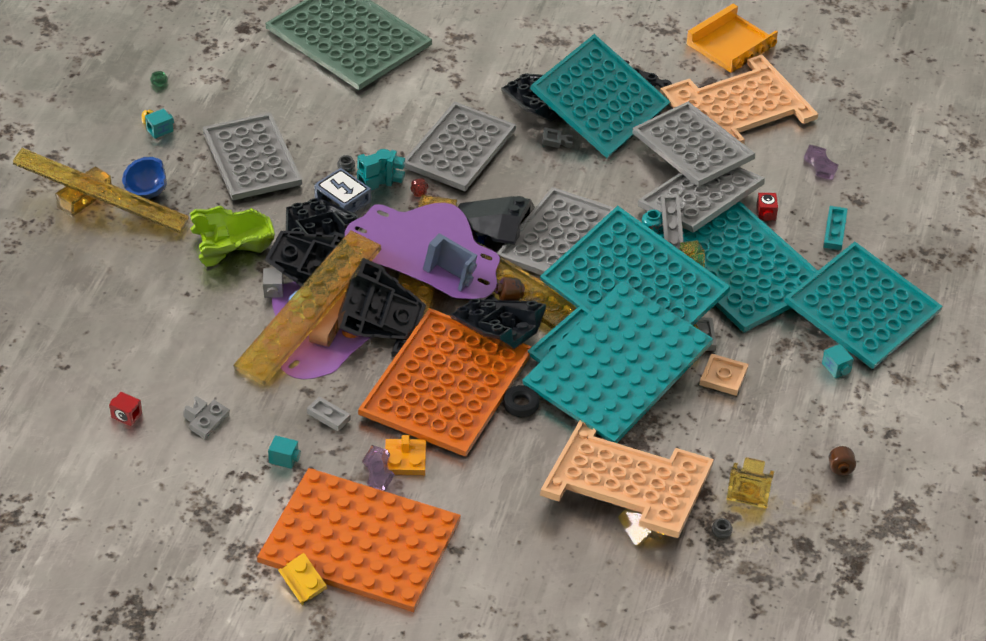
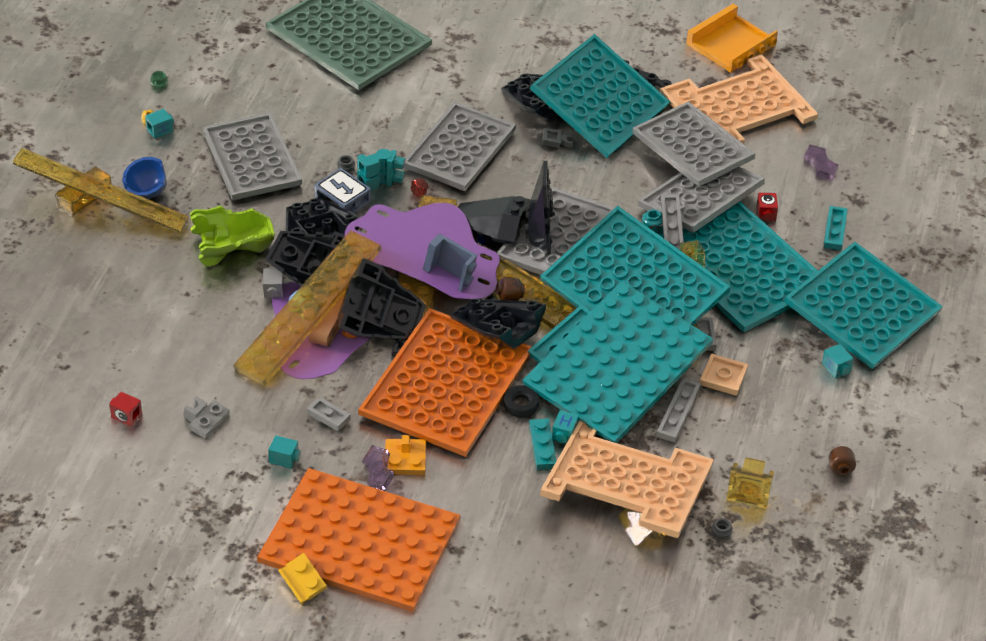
none -> black wedge [525,161,553,254]
none -> teal plate [529,418,556,470]
none -> teal brick [552,410,579,444]
none -> light grey plate [656,378,701,443]

